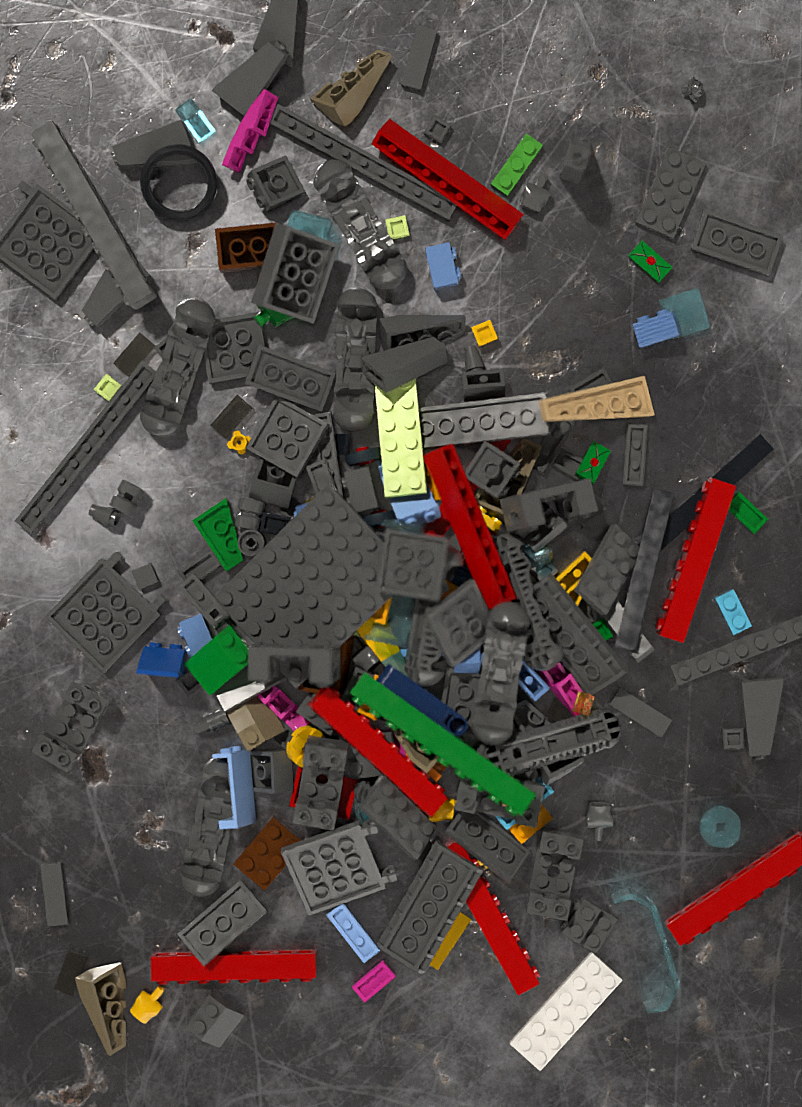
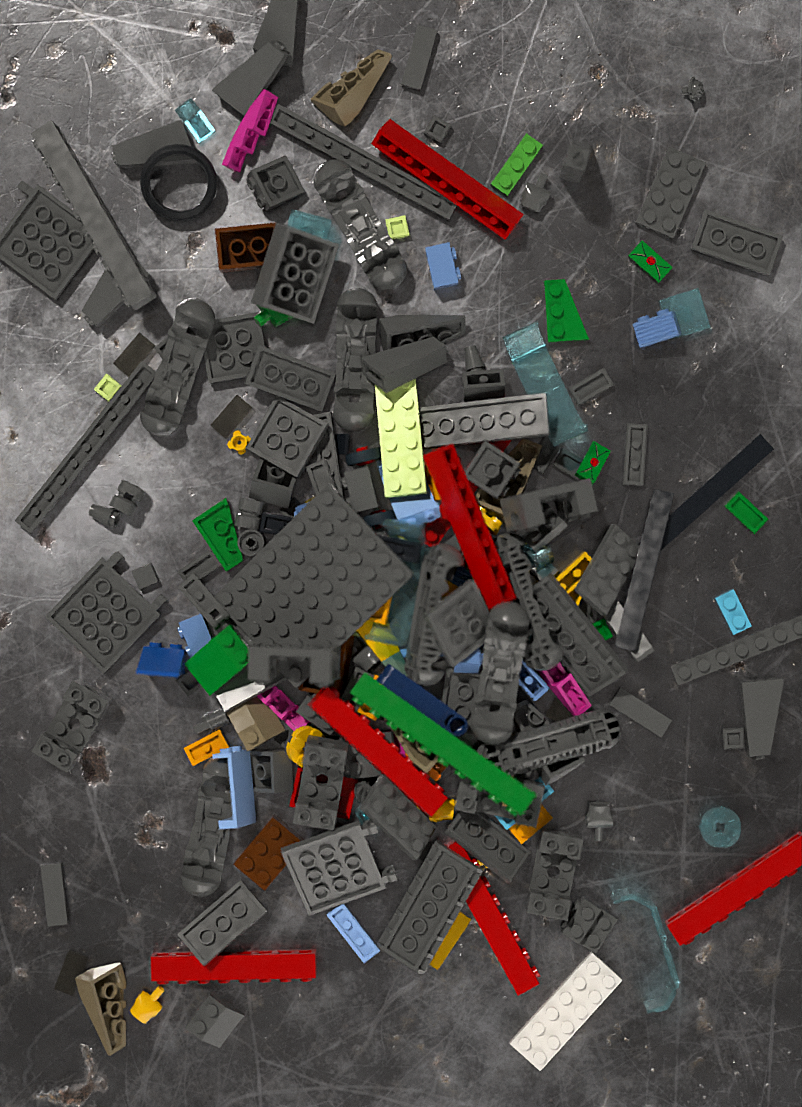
dark pink plate [352,960,396,1003] -> none
dark grey plate [377,528,450,601] -> none
yellow plate [471,320,498,347] -> none
tan wing [538,376,655,422] -> none
clear yellow tile [572,691,594,715] -> none
red brick [656,477,736,643] -> none
none -> light orange plate [183,729,230,766]
none -> clear light blue windscreen [502,322,588,447]
none -> green wing [544,279,589,343]

